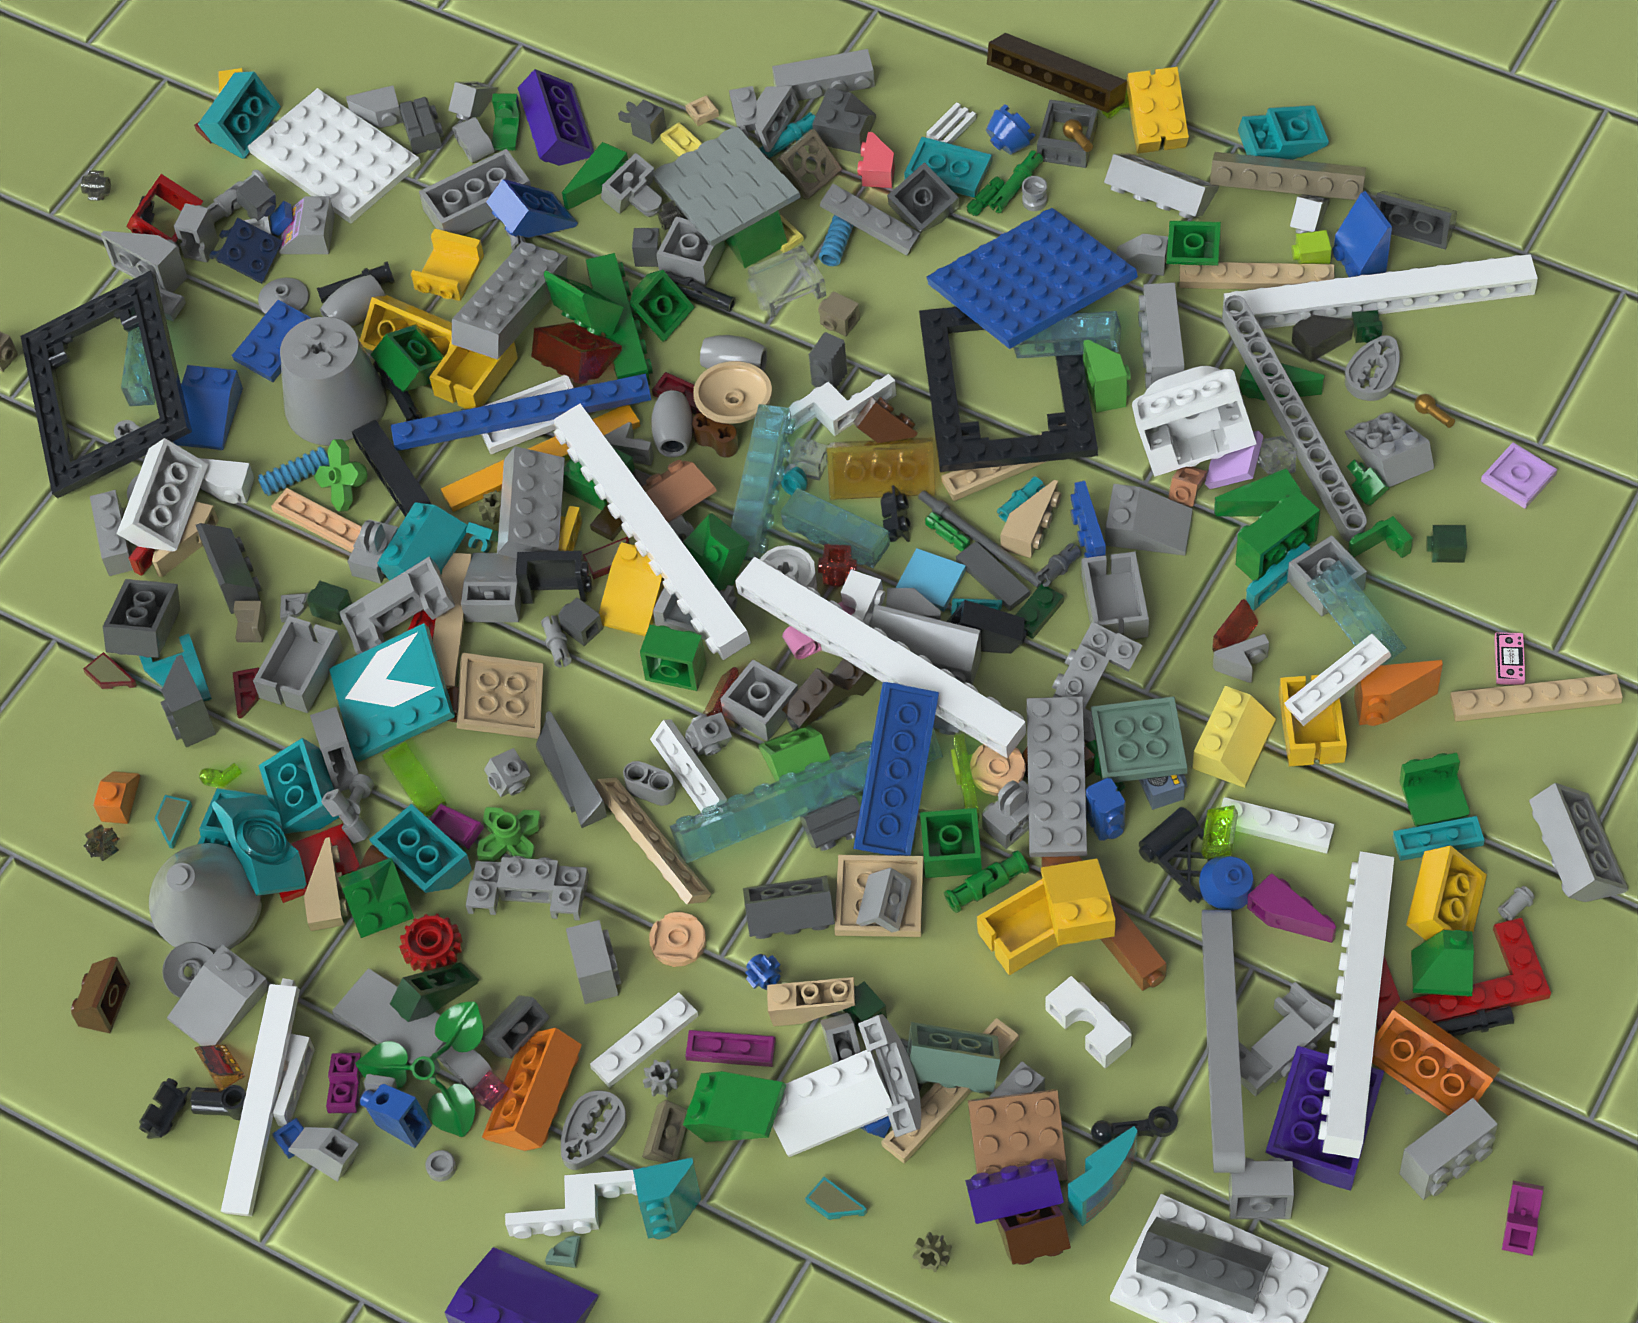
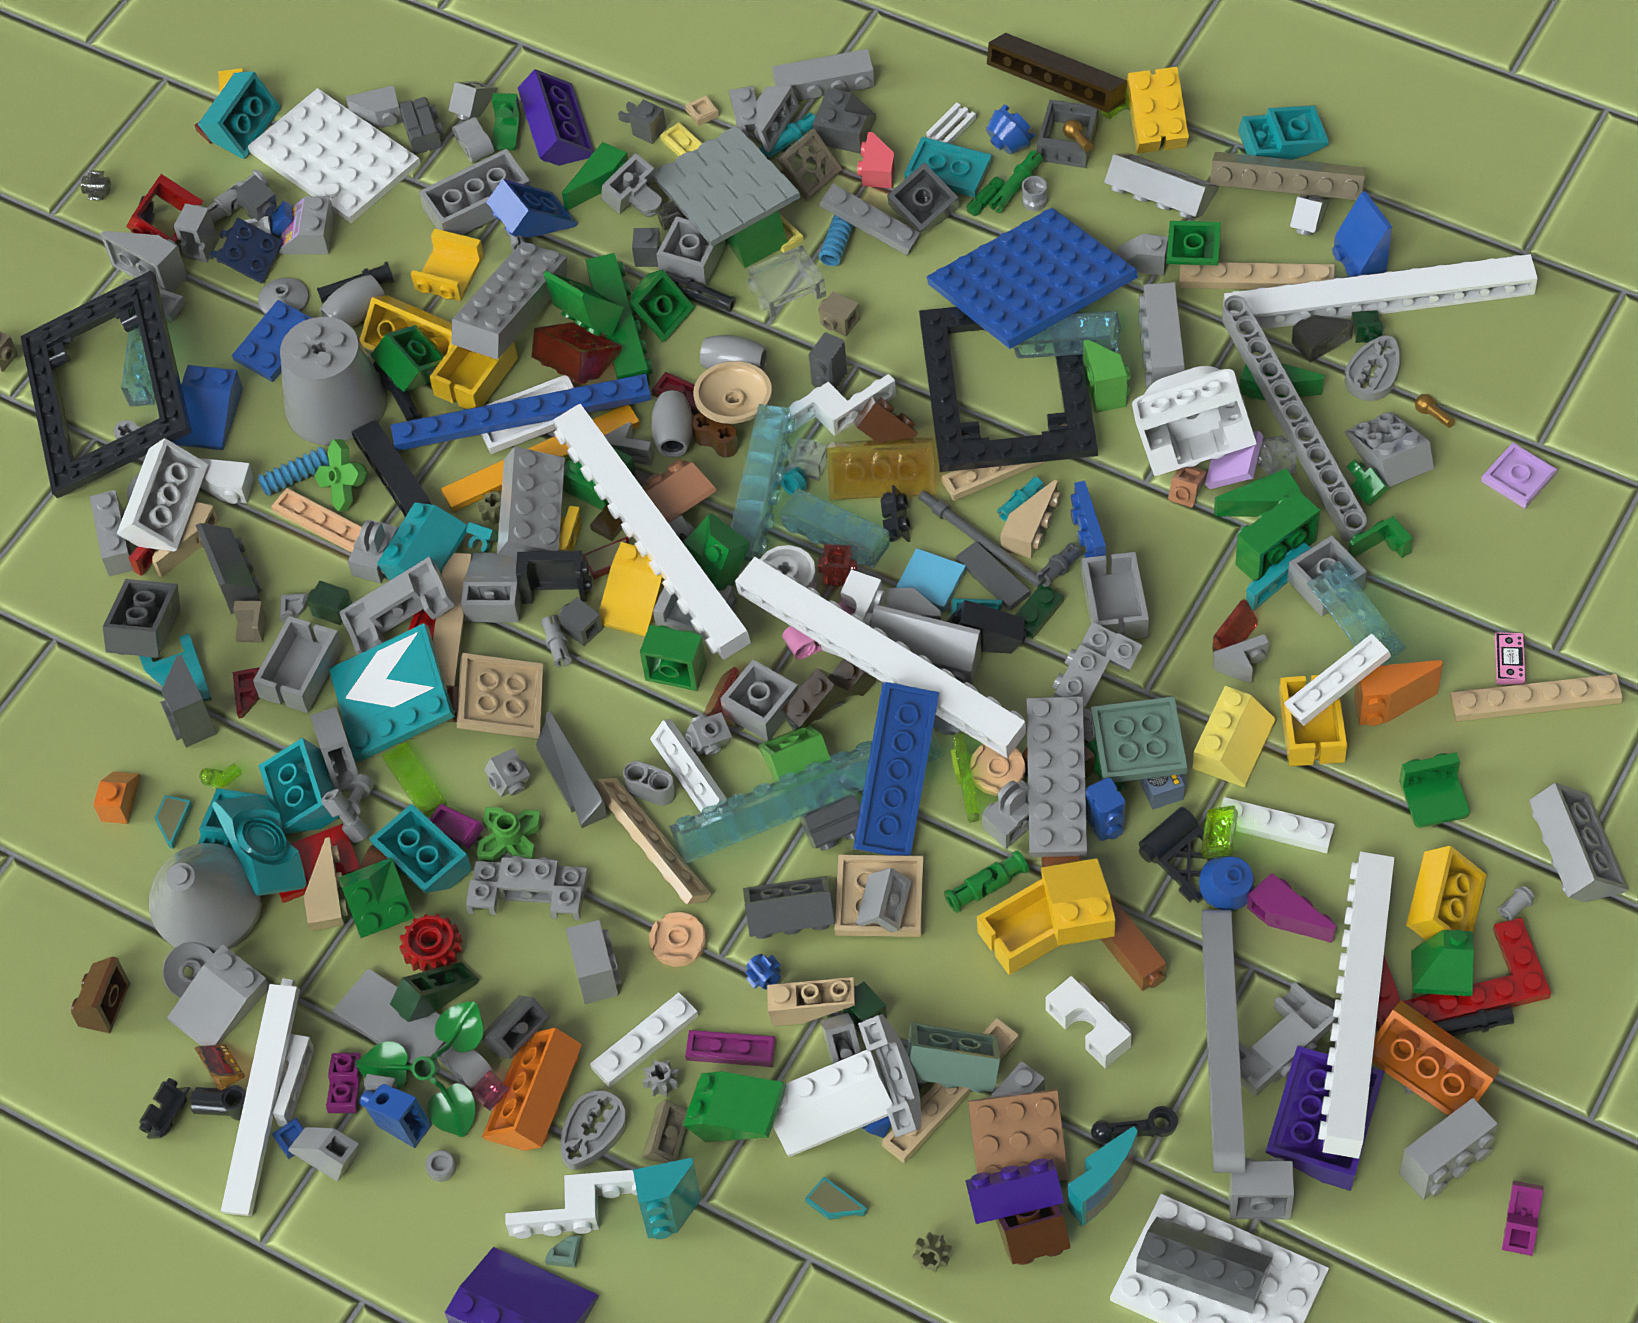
tile [83,652,137,689] -> none
clear smoke gear [83,824,120,861] -> none
green brick [920,808,982,878] -> none
green axle [925,512,970,551] -> none
light grey slope [1105,484,1193,556] -> none
lime brick [1291,230,1332,264] -> none
dark grey slope [1375,191,1457,250] -> none
teal plate [1393,816,1485,861] -> none
clear green brick [1426,525,1467,563] -> none

